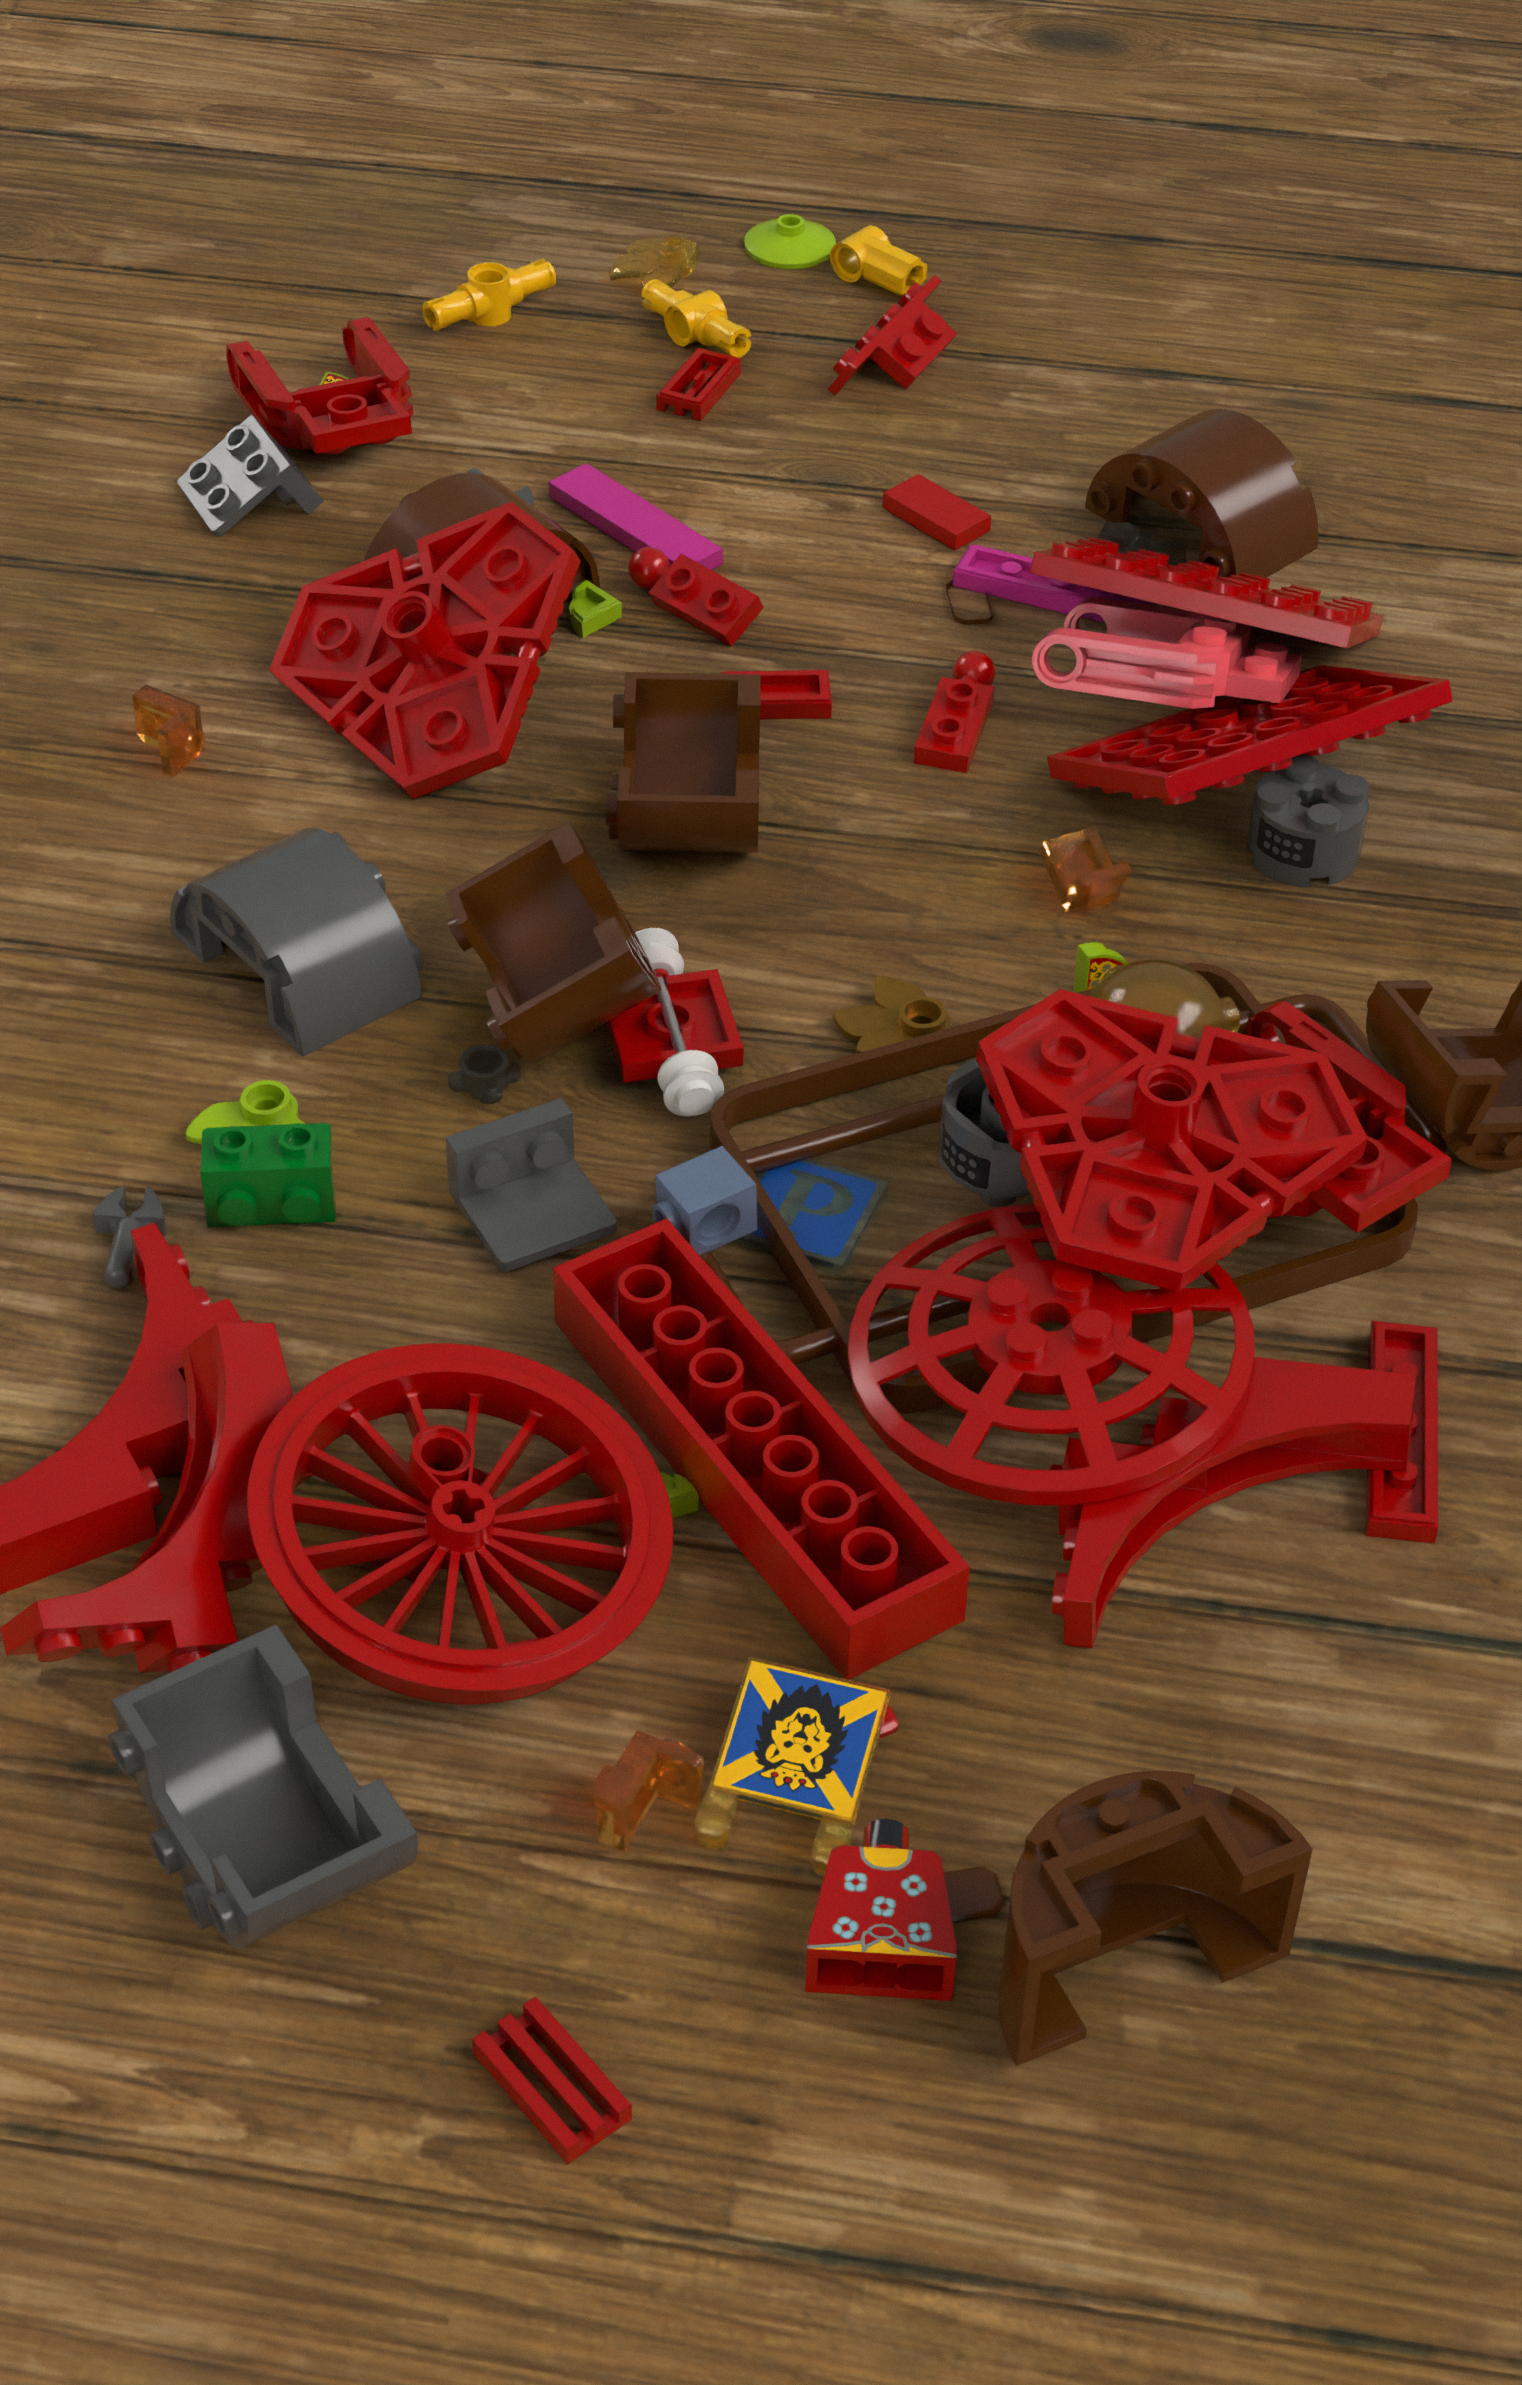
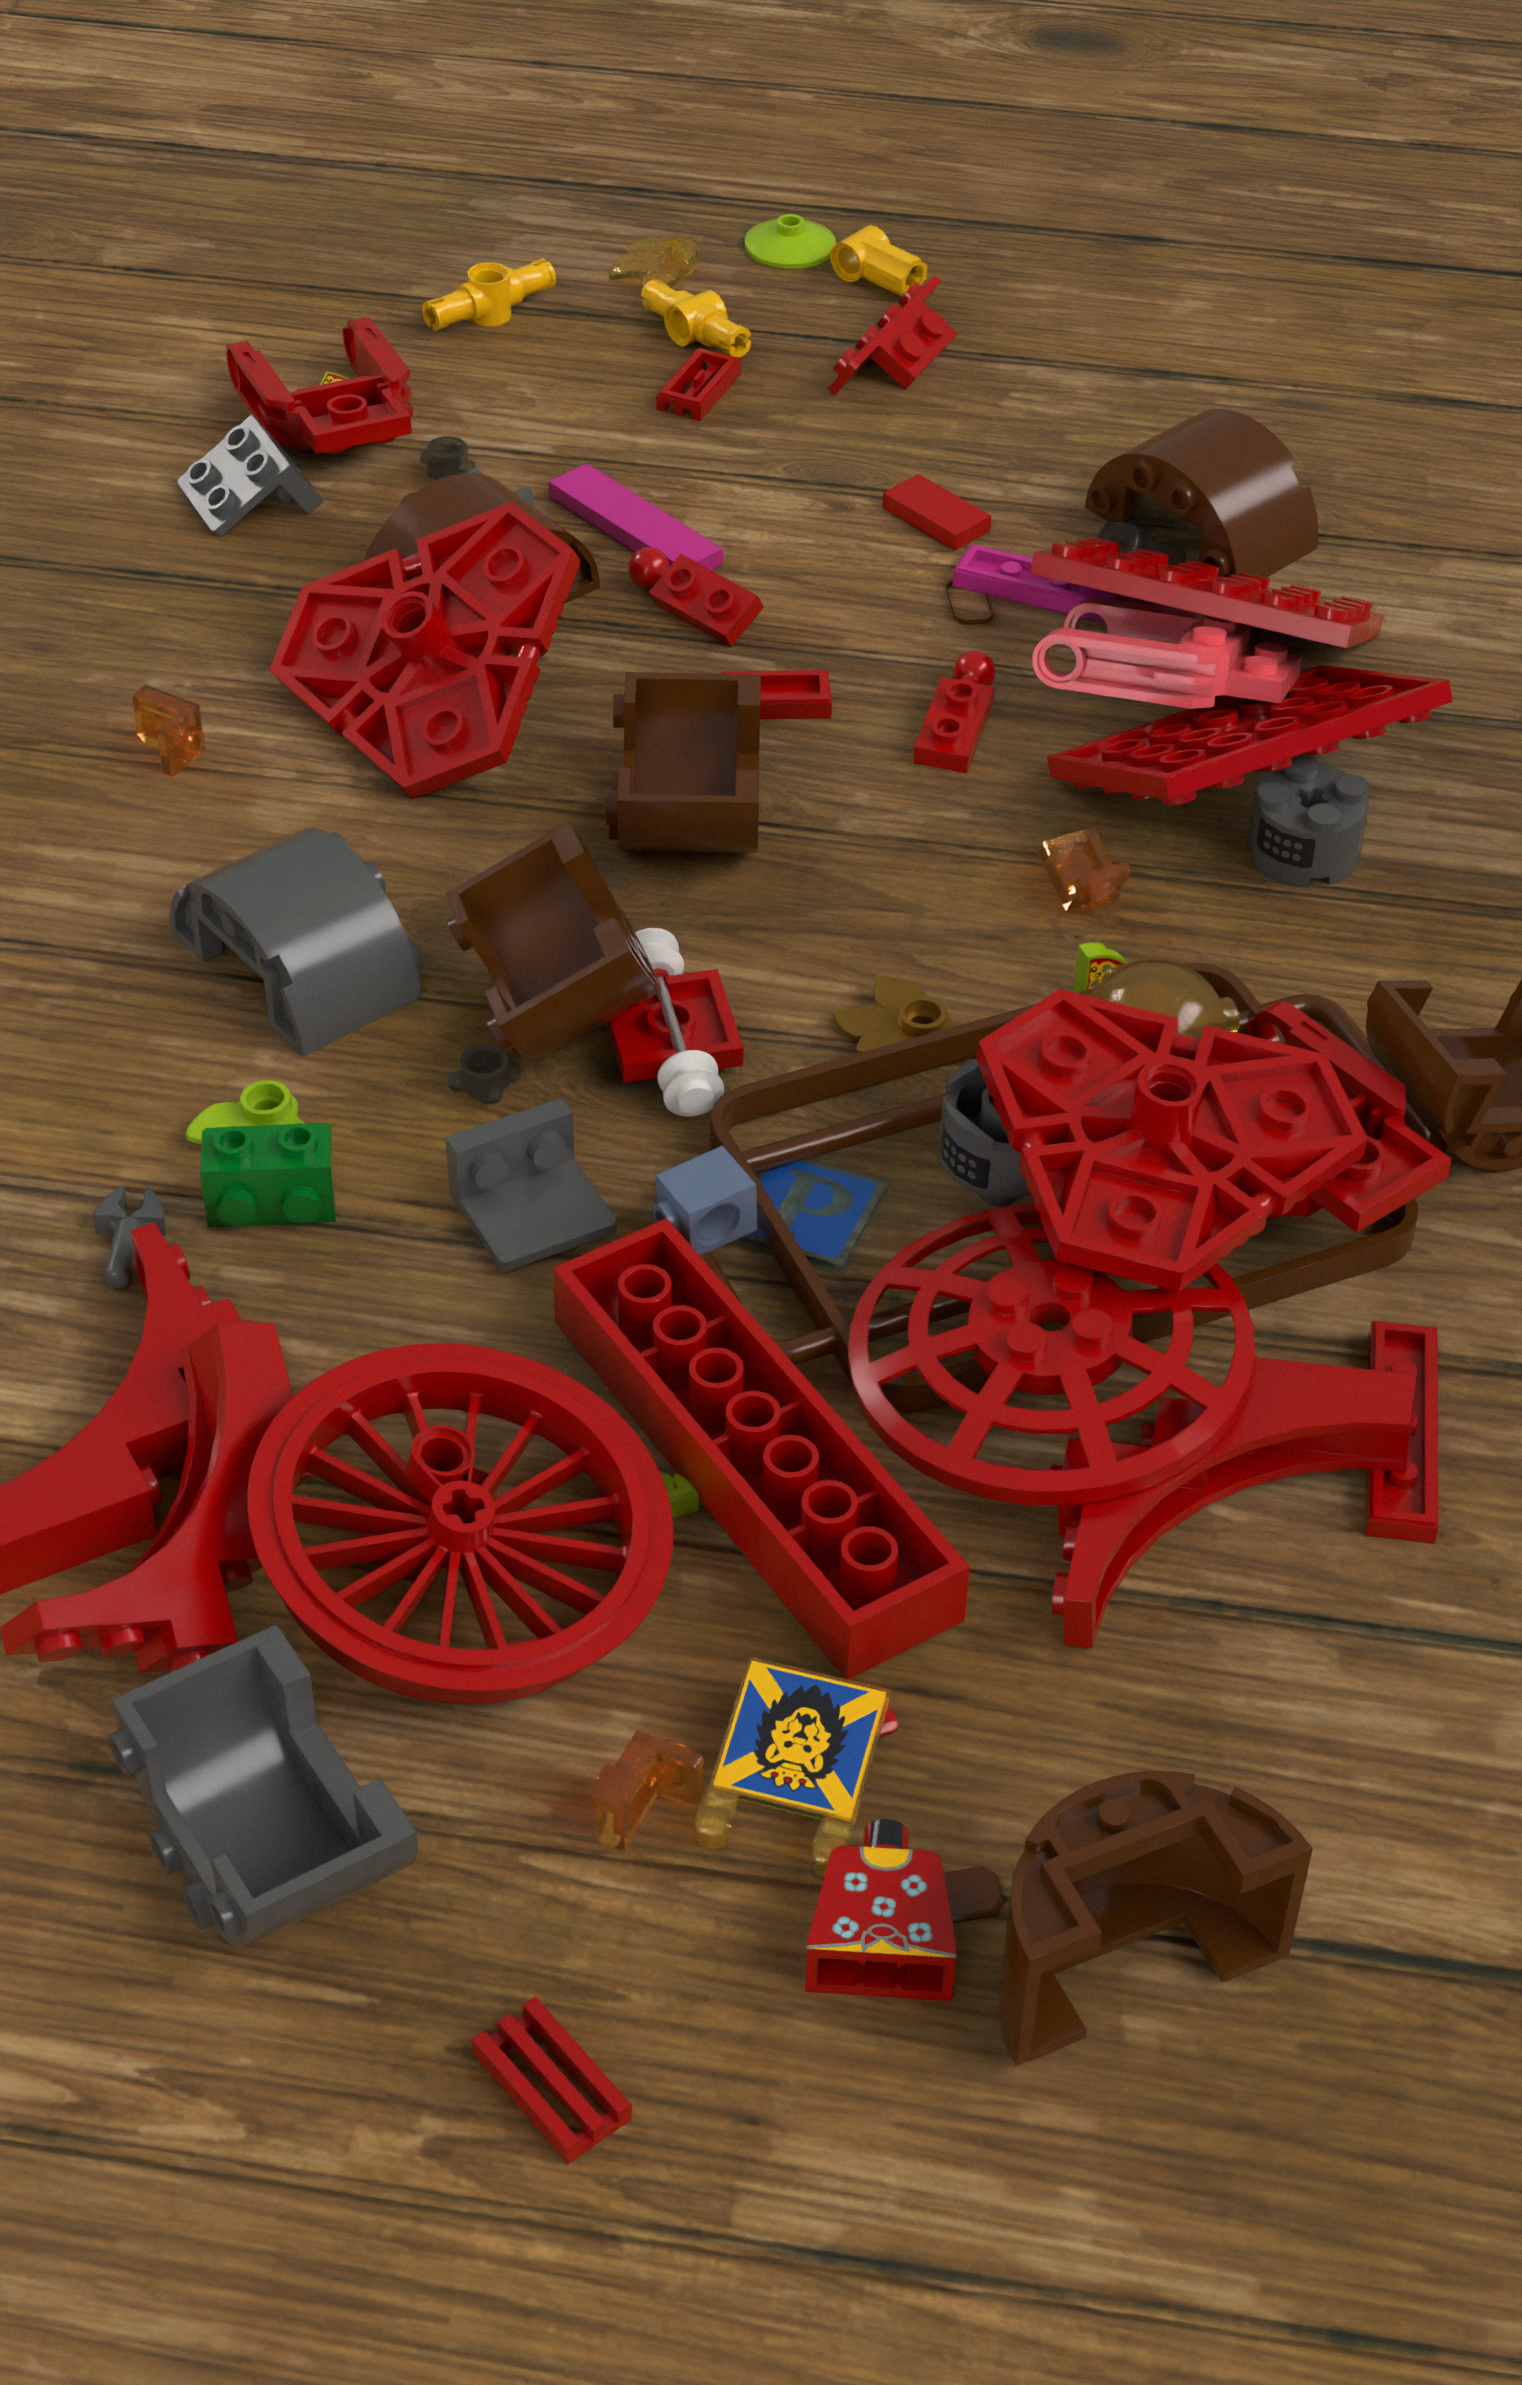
lime tile [569,580,622,638] -> none
none -> clear smoke plate [420,436,476,480]

